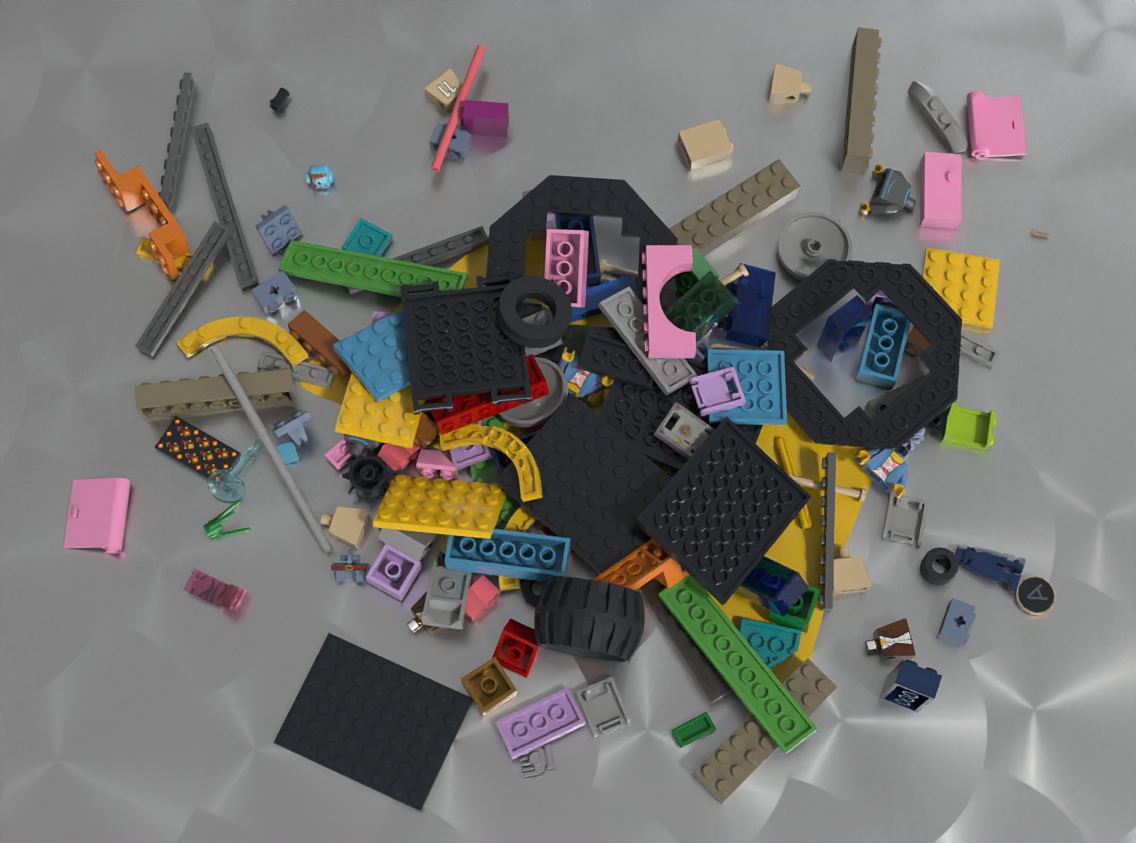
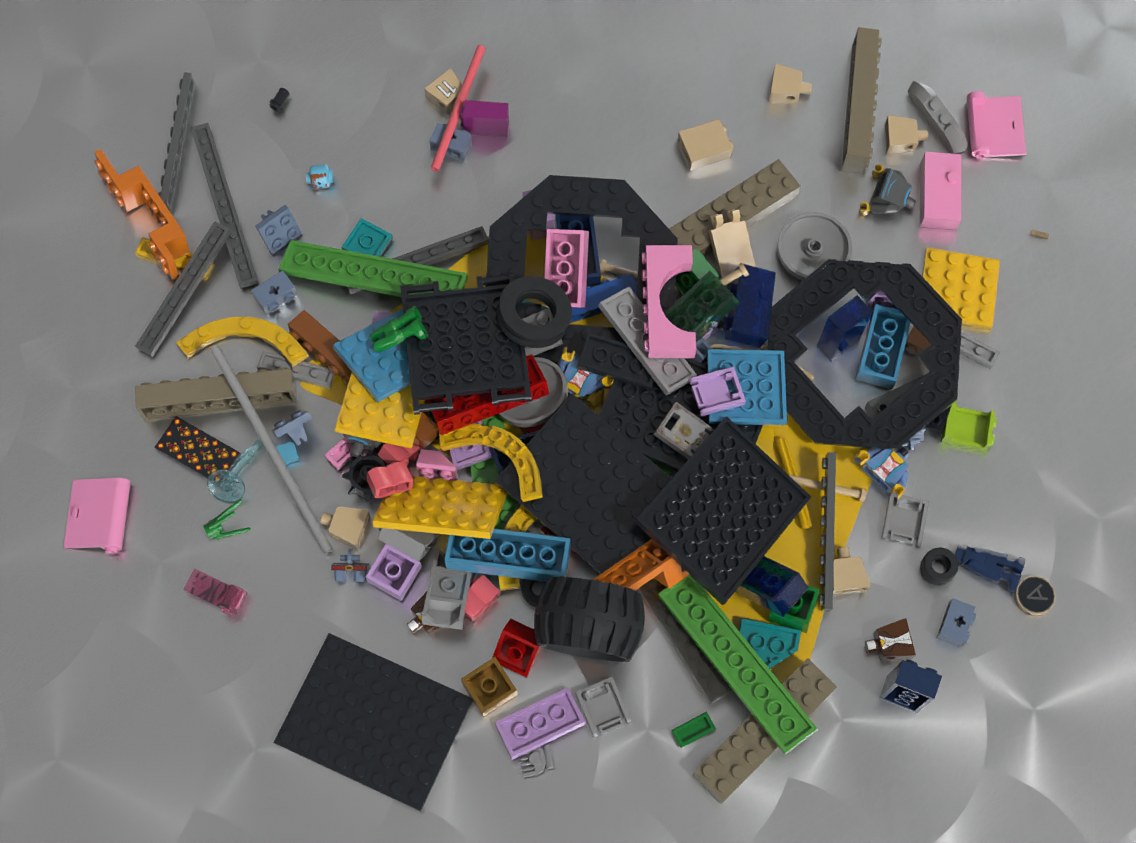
none -> coral brick [367,462,413,498]
none -> green piece [370,306,428,352]
none -> tan tile [709,209,758,281]
none -> tan torso [885,115,928,154]

